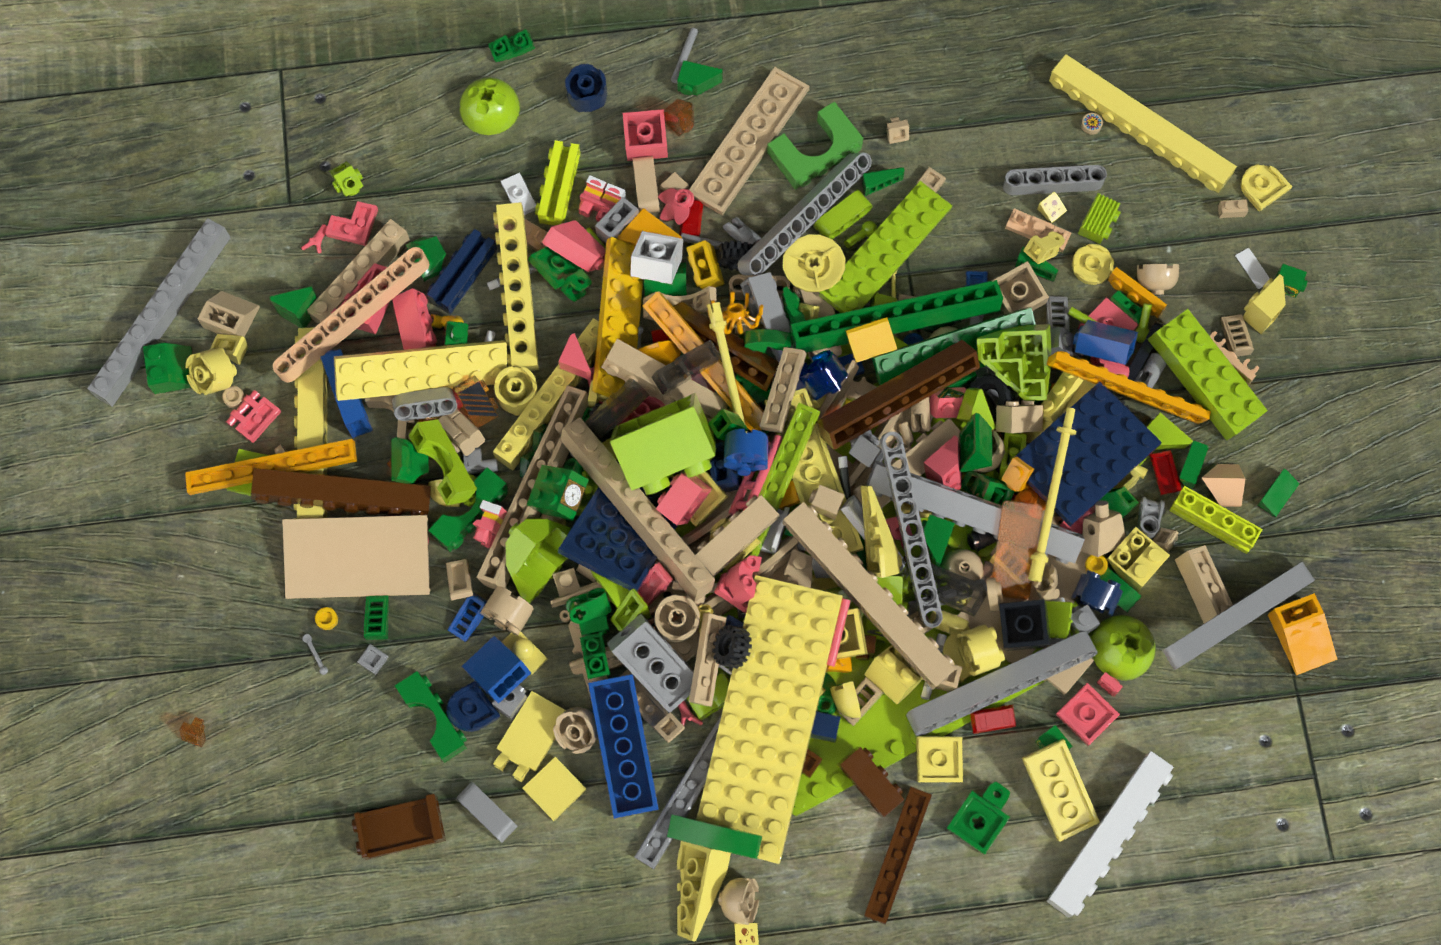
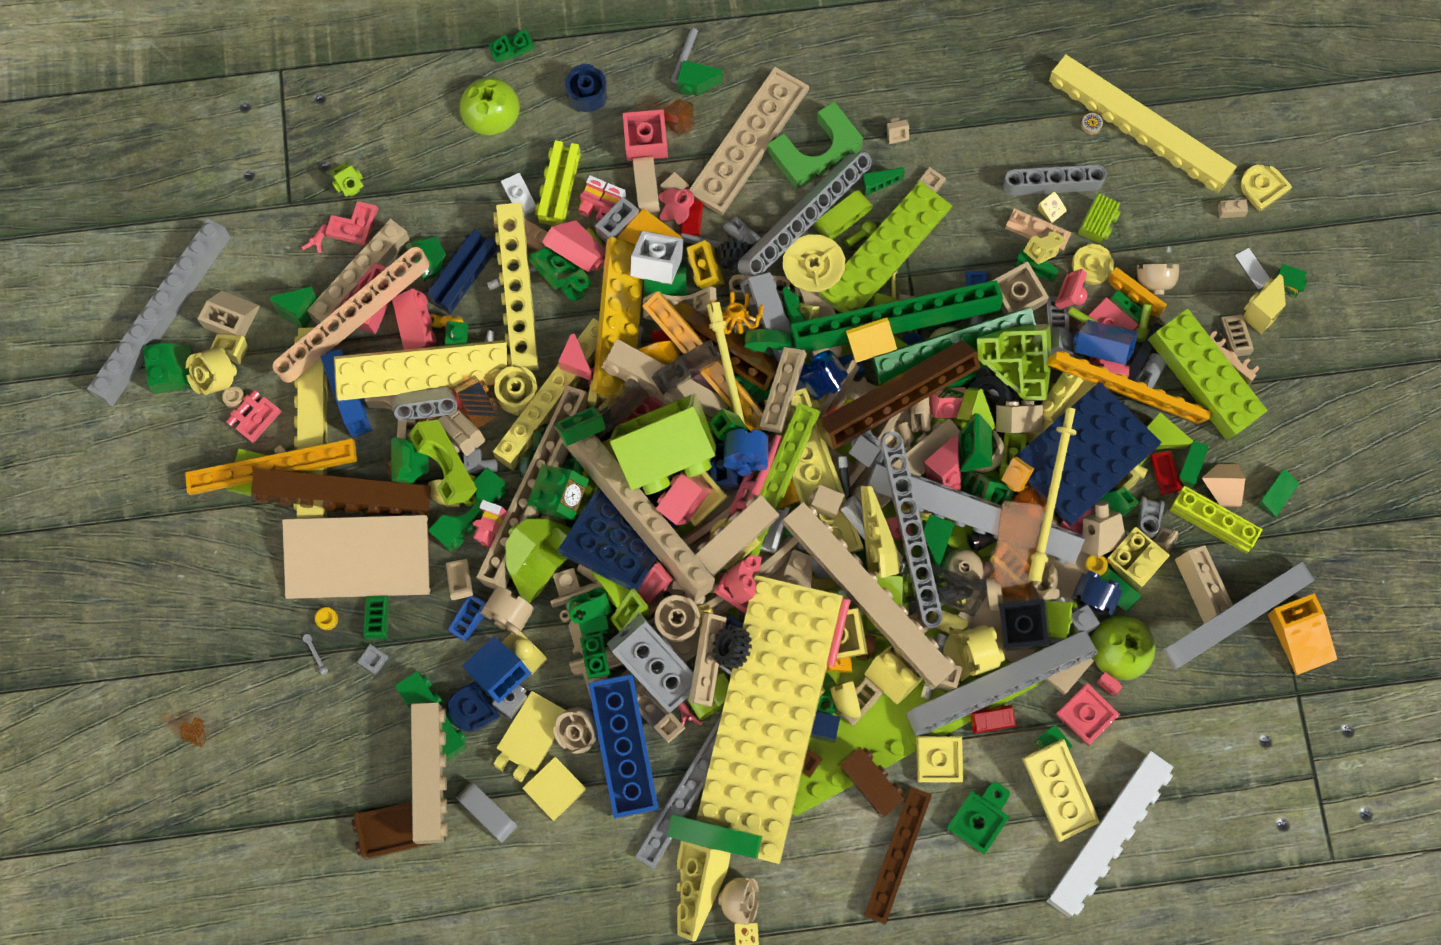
none -> tan brick [411,703,448,844]
none -> green slope [554,407,605,446]
none -> coral tile [1055,269,1087,309]

